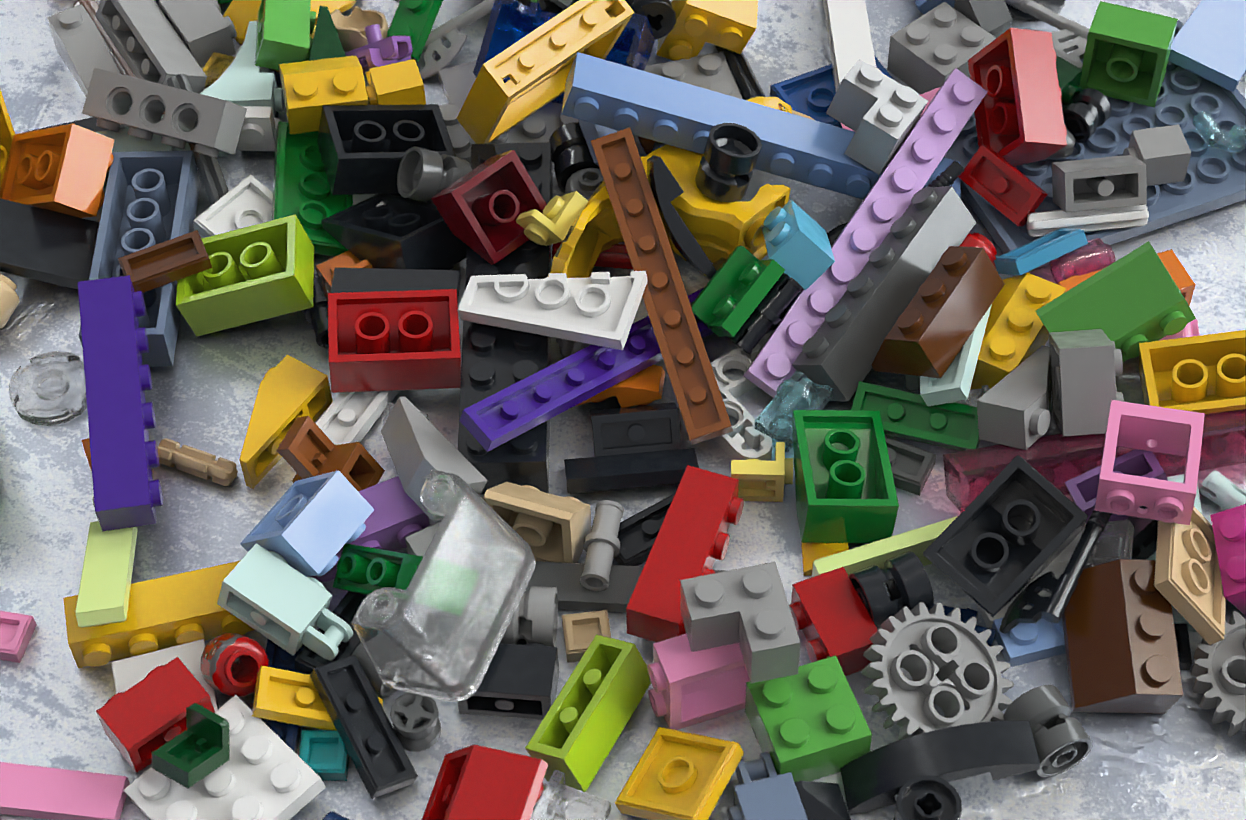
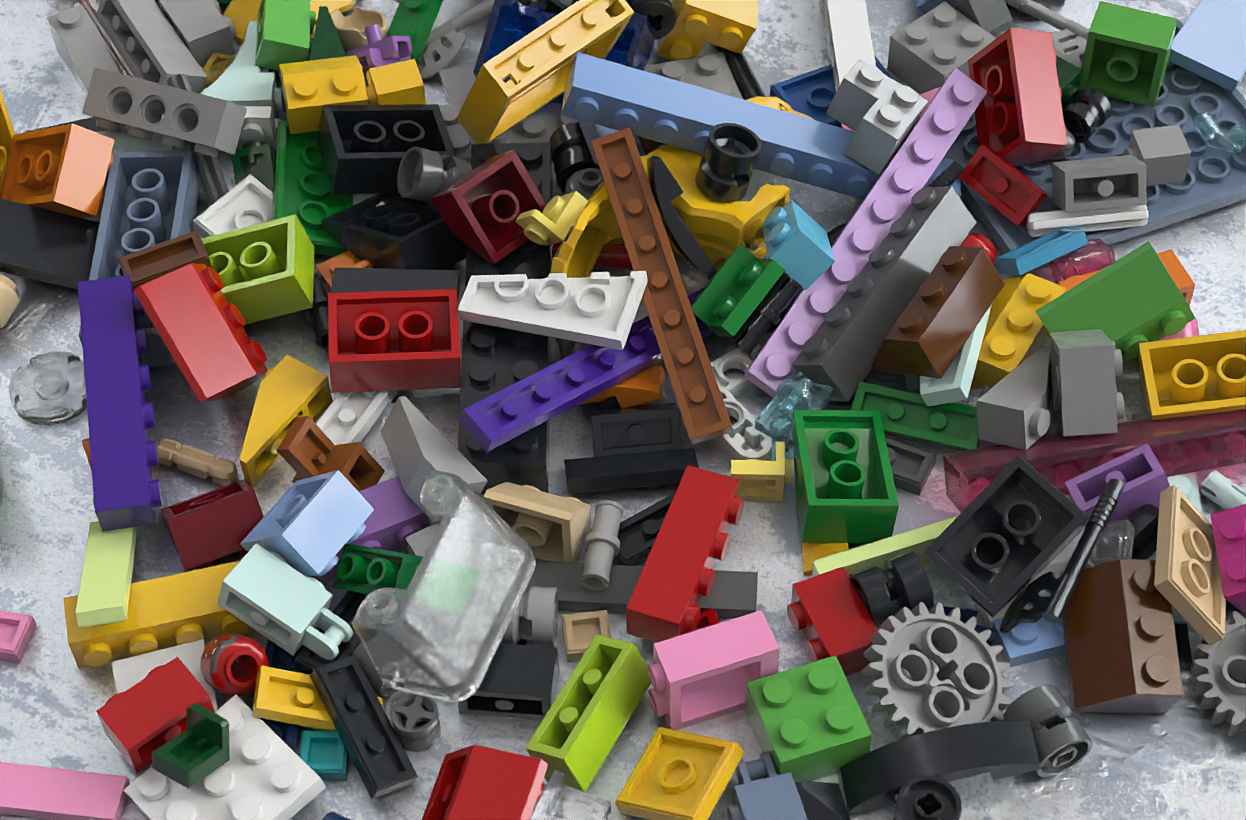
light grey brick [680,562,801,683] -> none
bright pink window [1094,400,1205,525] -> none
none -> slope [133,263,268,403]
none -> dark red slope [160,479,264,570]
none -> dark green bracket [231,141,275,192]

